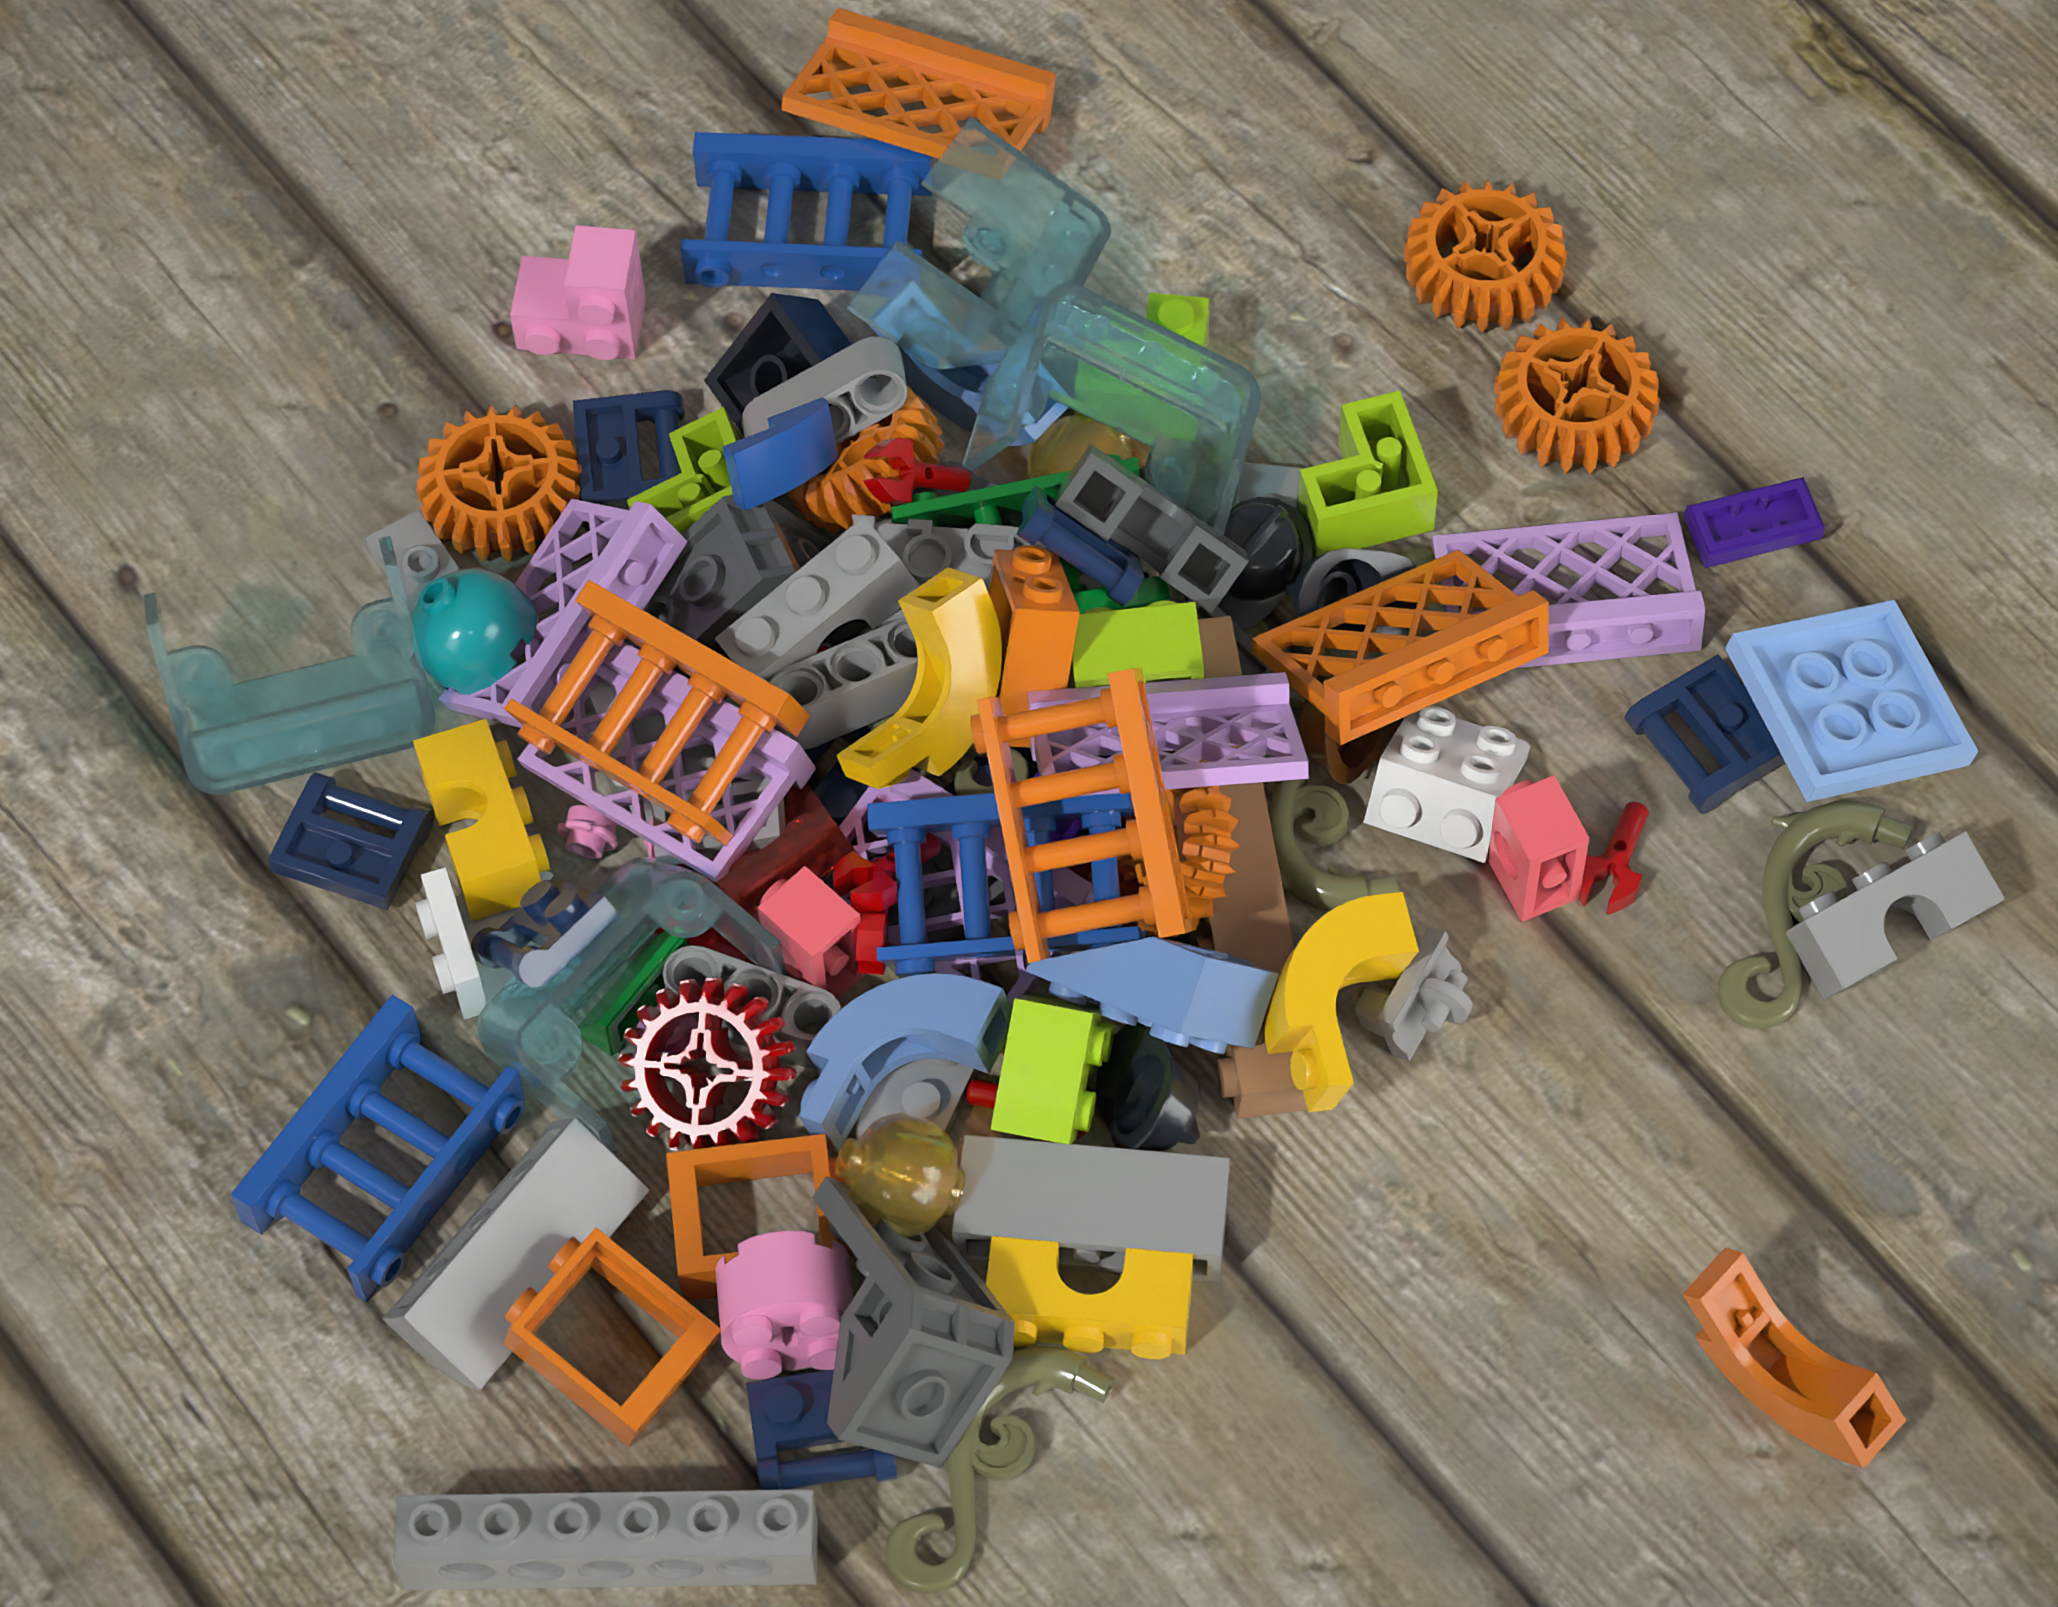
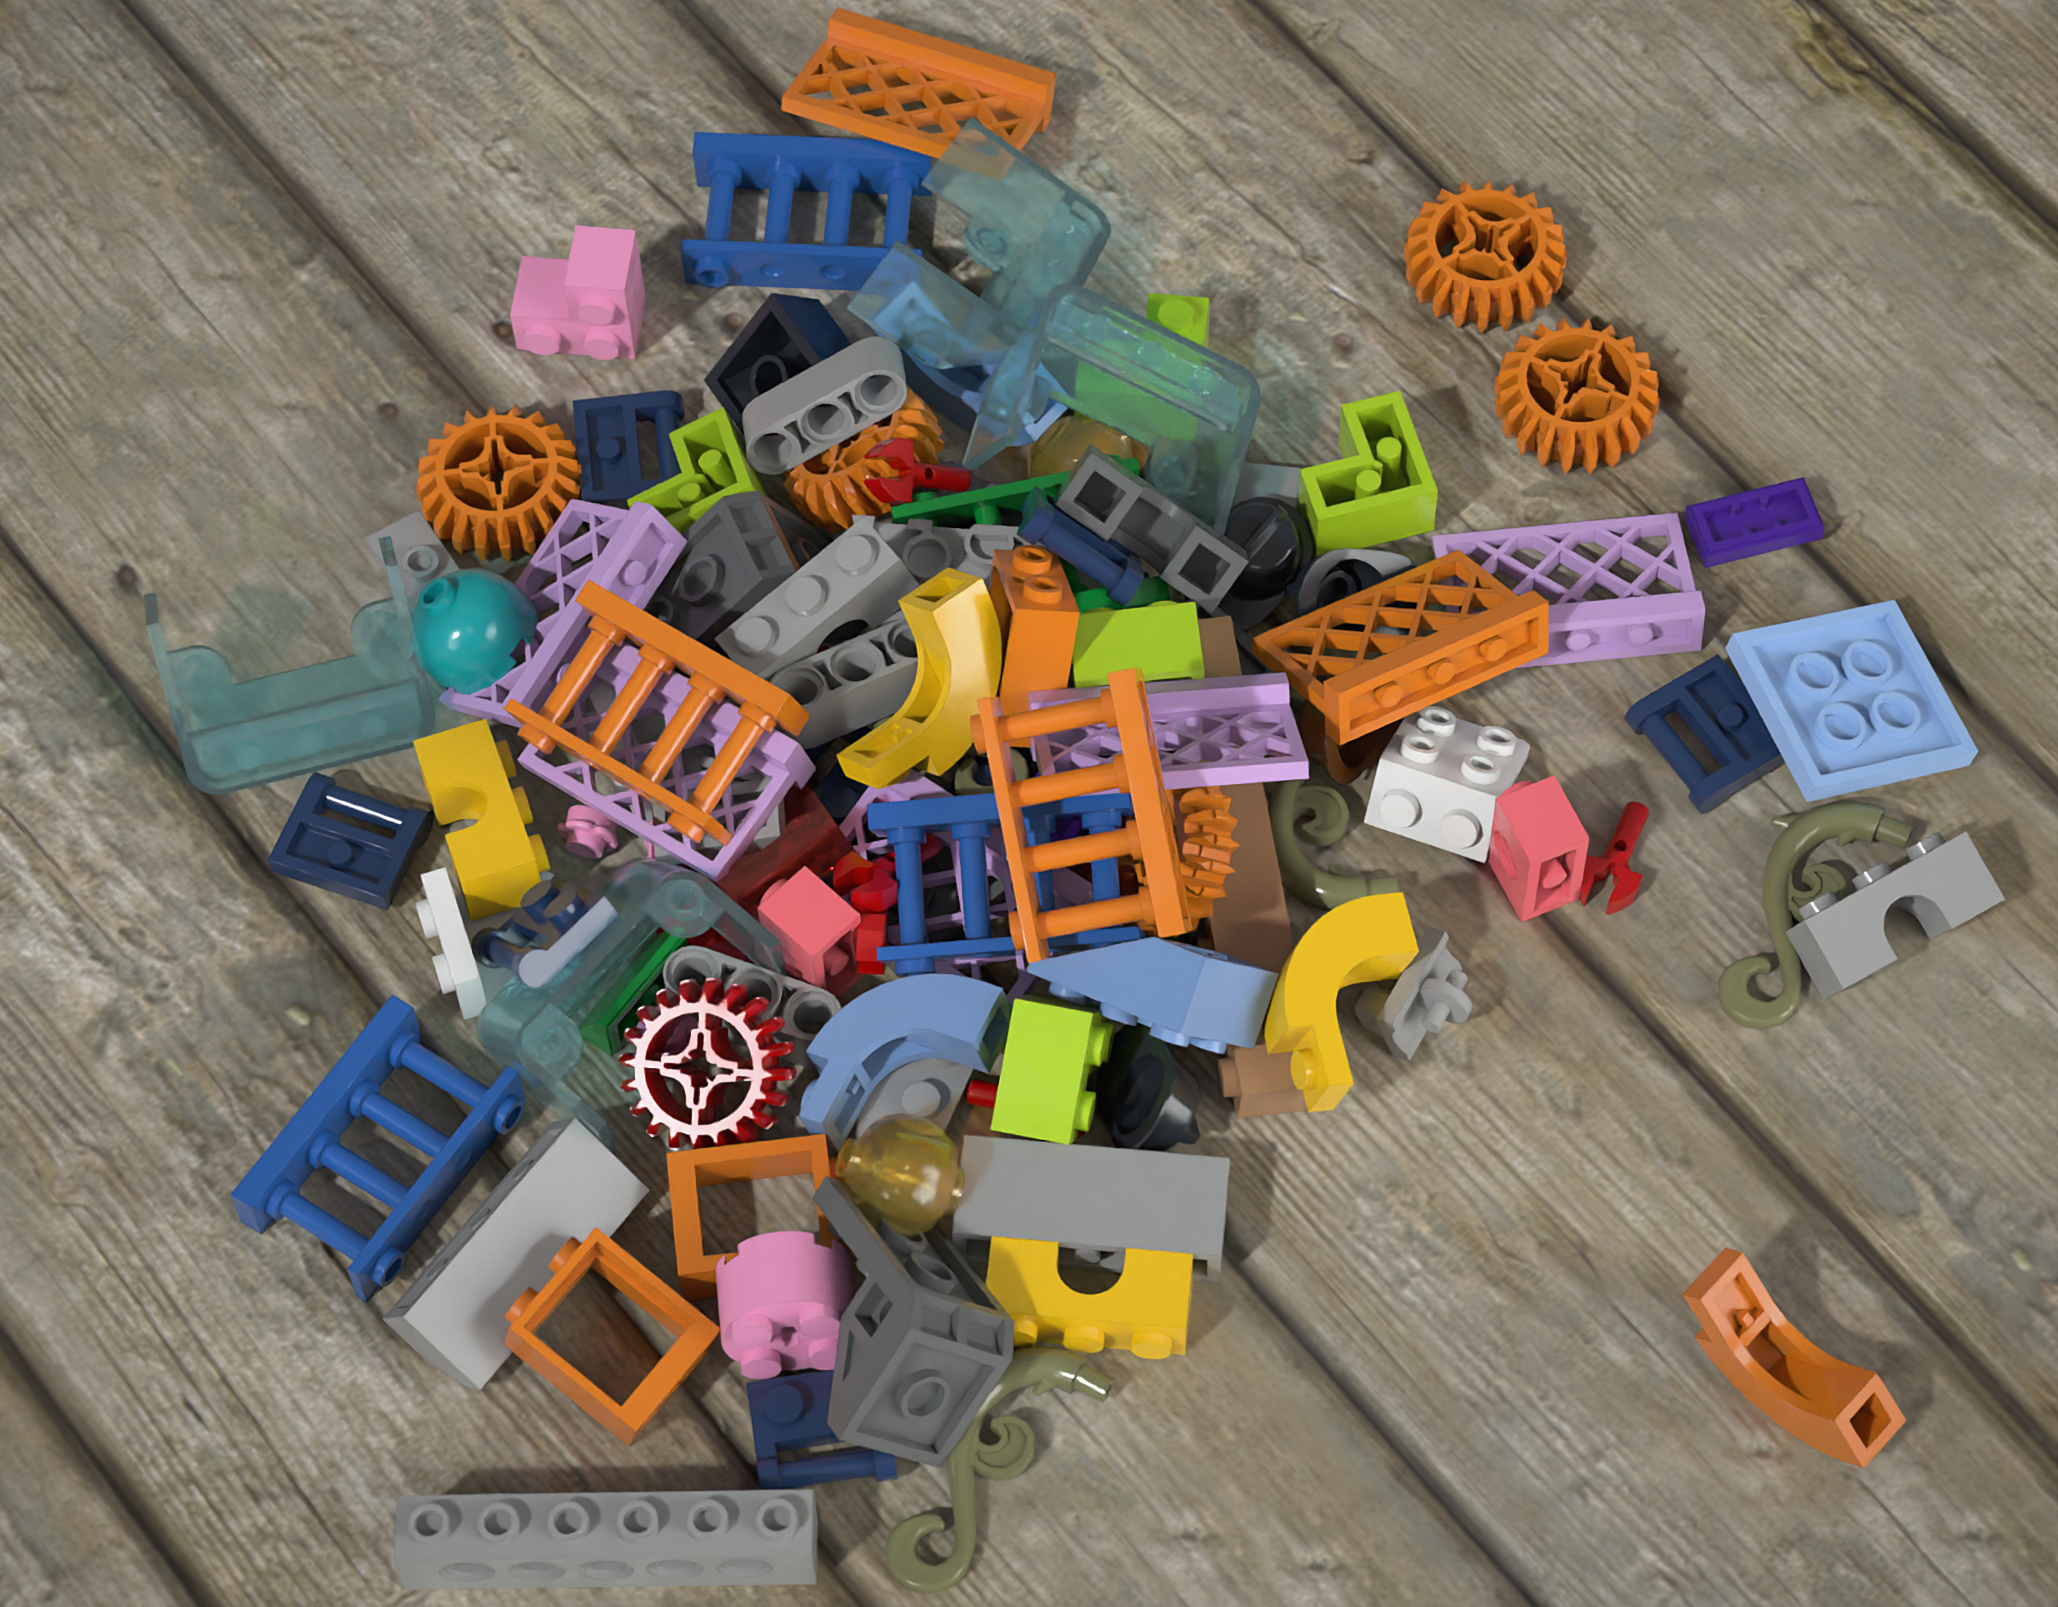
blue slope [723,398,839,511] -> none

